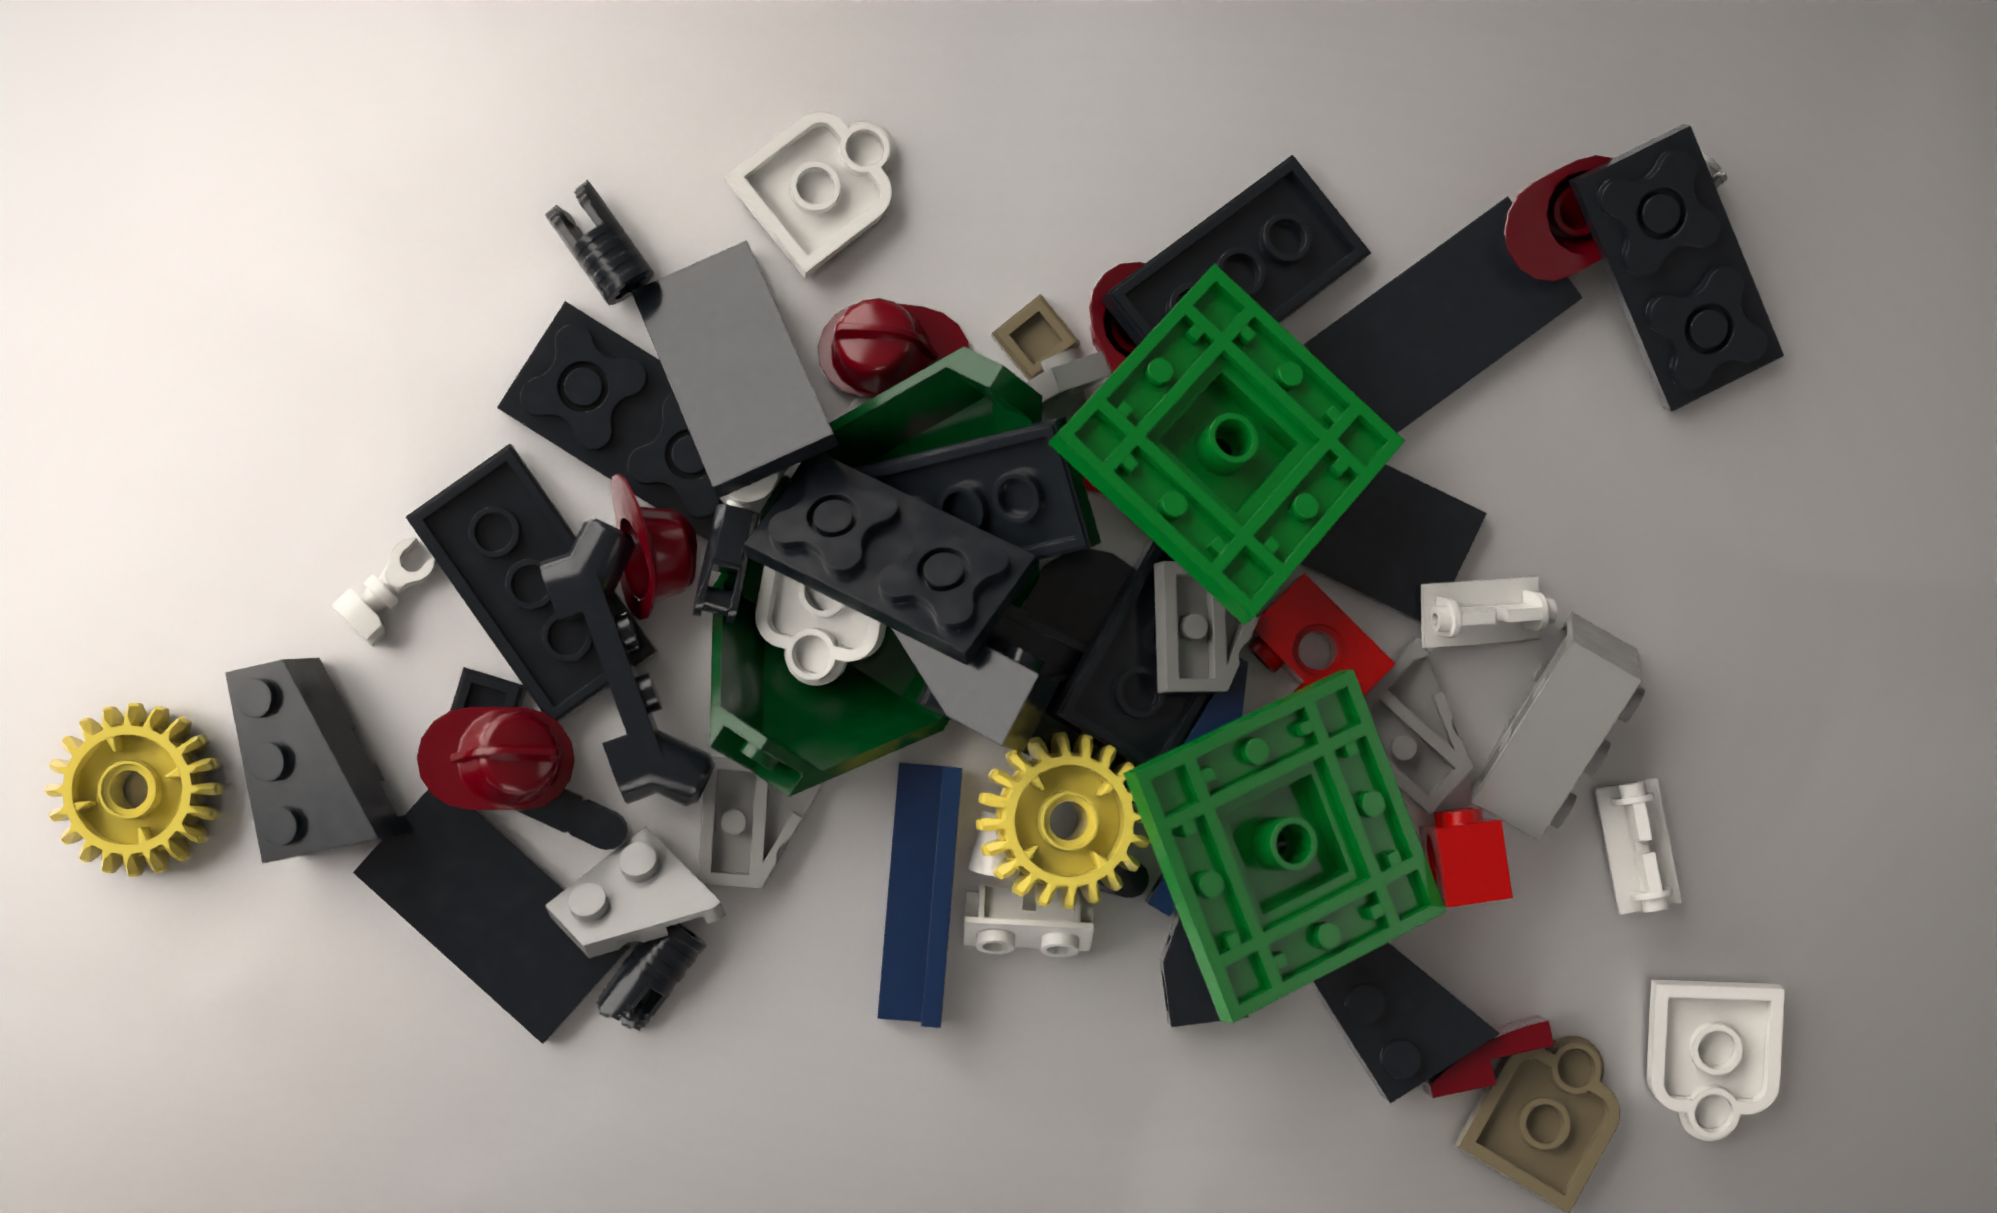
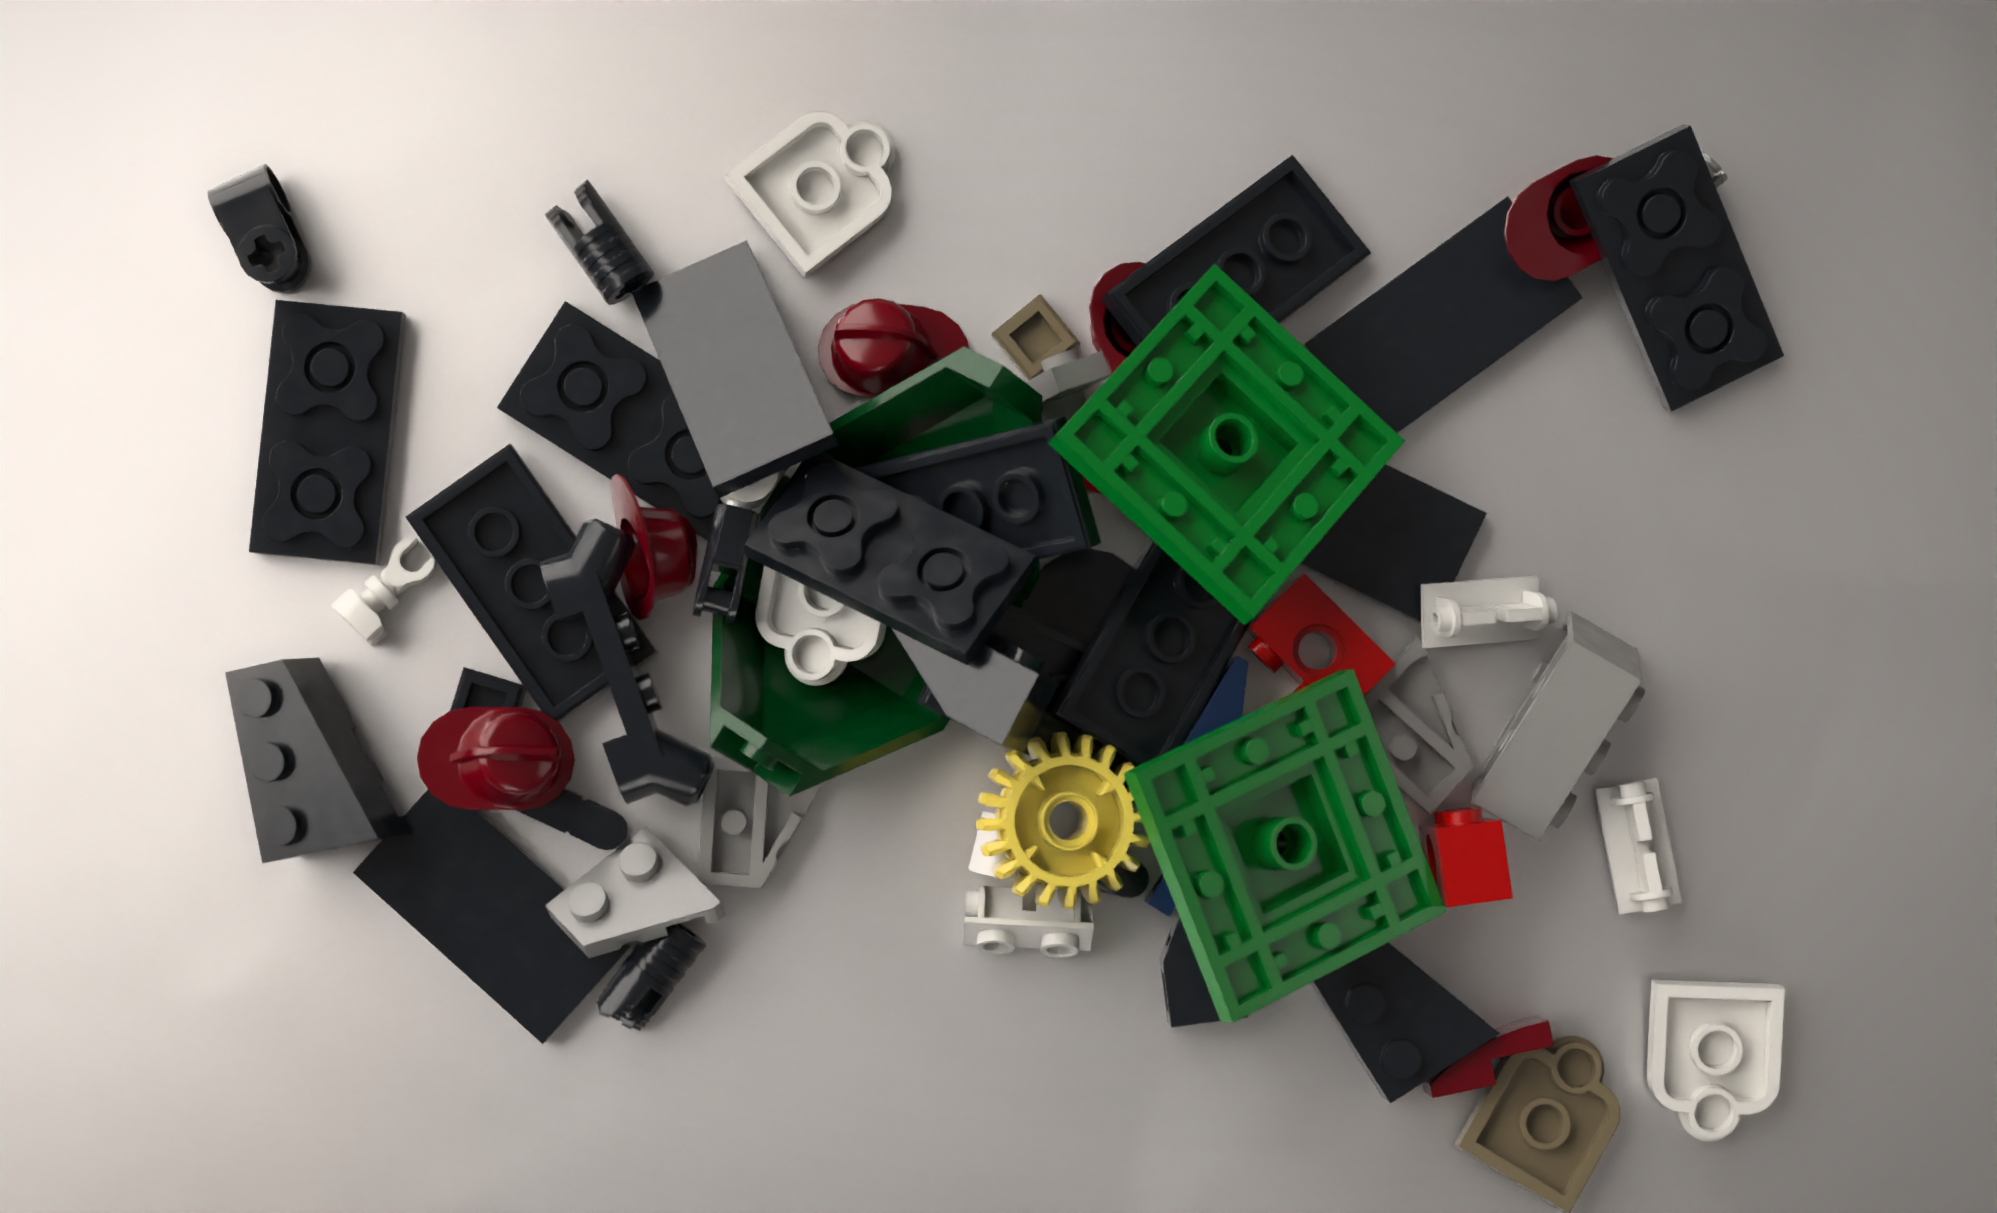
light yellow gear [44,703,225,877] -> none
dark blue fence [877,763,963,1028] -> none
light grey wing [1154,561,1259,693] -> none
none -> black piece [207,164,312,293]
none -> black piece [249,300,406,565]

